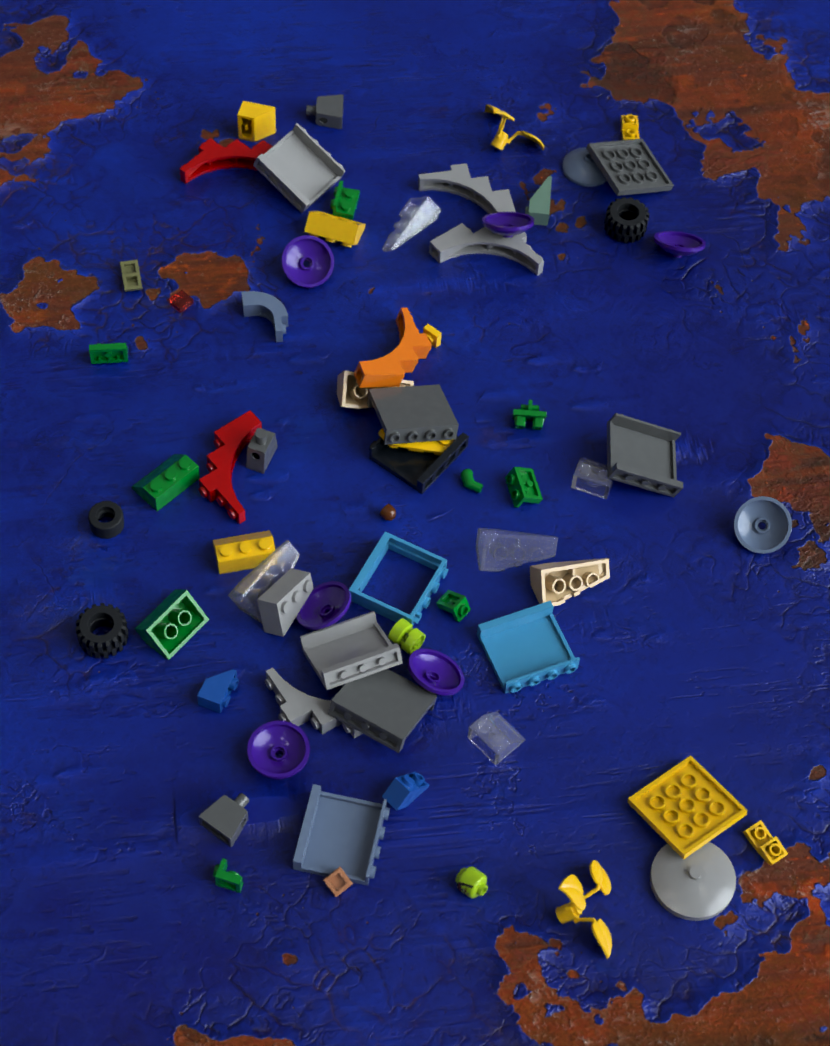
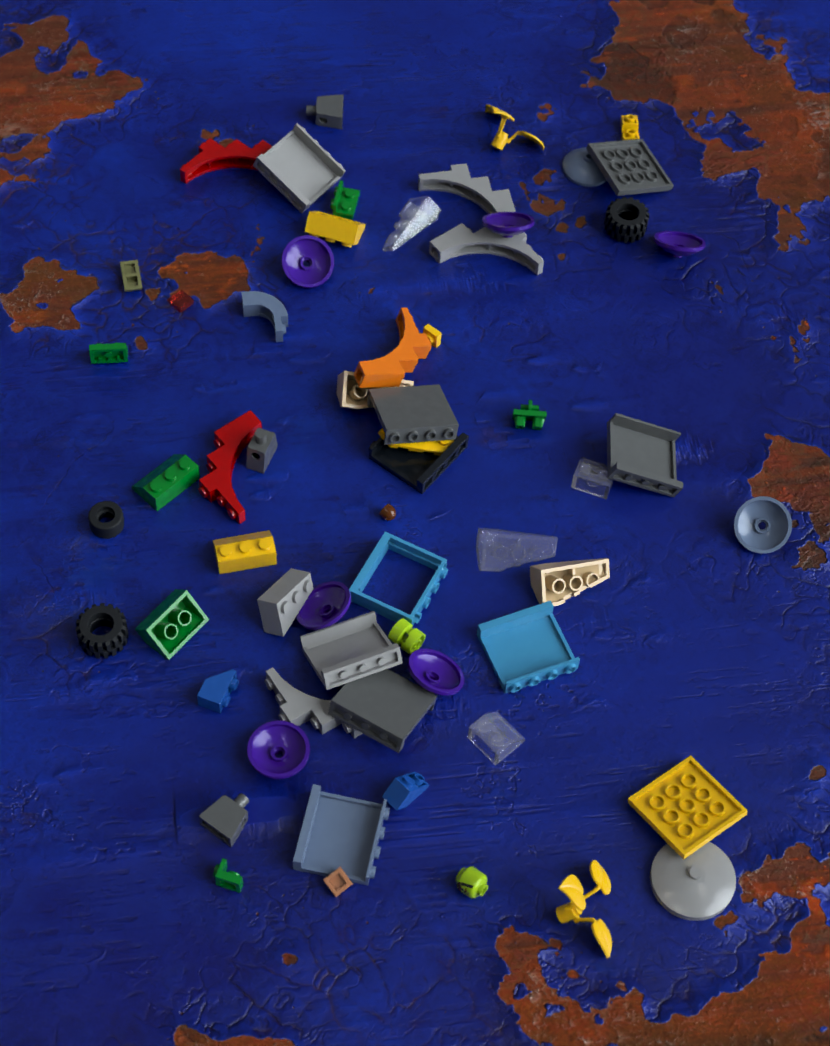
clear wedge [228,540,300,623] -> none
yellow slope [237,101,276,142] -> none
green bracket [436,590,471,622] -> none
green arm [461,469,483,493] -> none
green bracket [505,467,543,508] -> none
sand green slope [525,176,552,226] -> none
yellow slope [743,820,788,865] -> none

